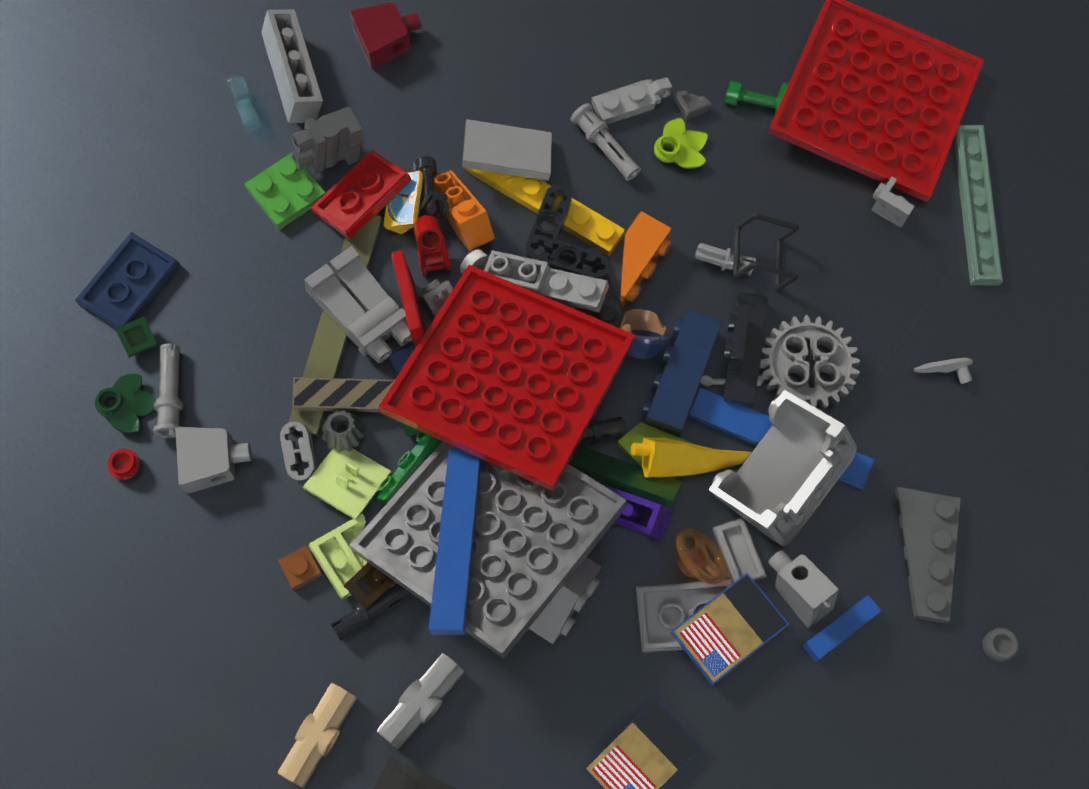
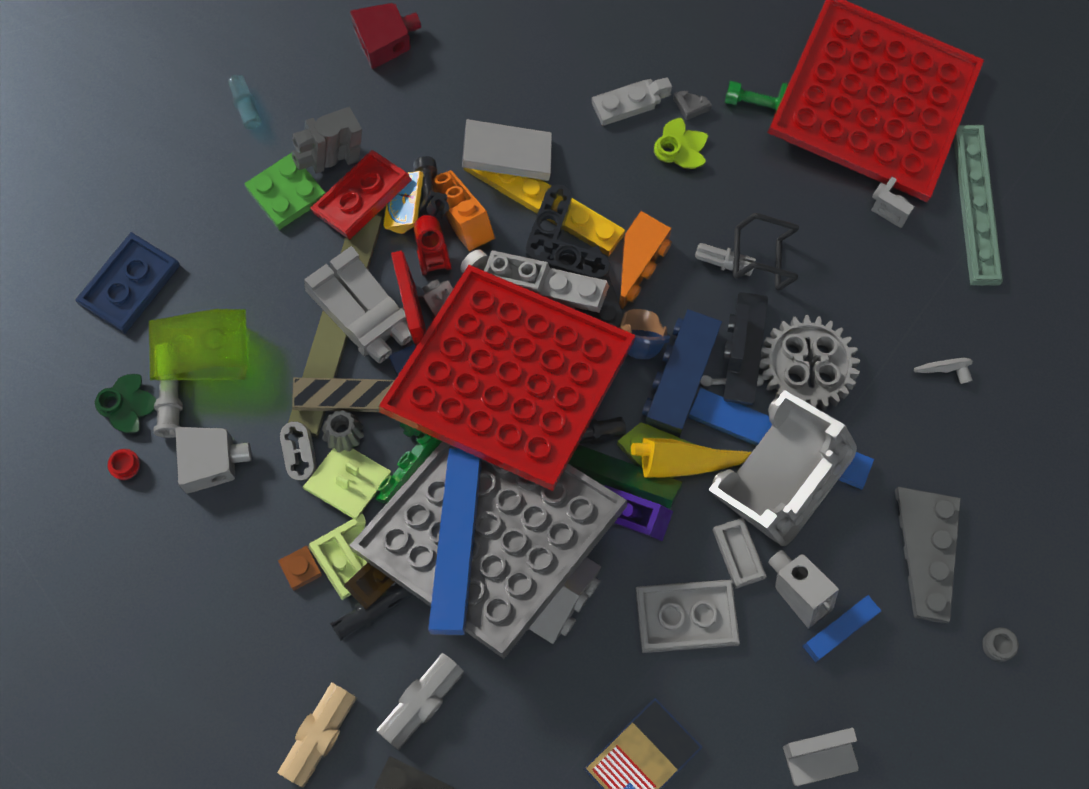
dark green plate [115,317,157,358] -> none
light grey brick [261,9,323,124] -> none
light grey pin [570,103,641,181] -> none
tile [671,573,789,686] -> none
clear orange piece [676,528,726,584] -> none
none -> clear neon green slope [149,309,248,380]
none -> light grey panel [783,728,859,786]

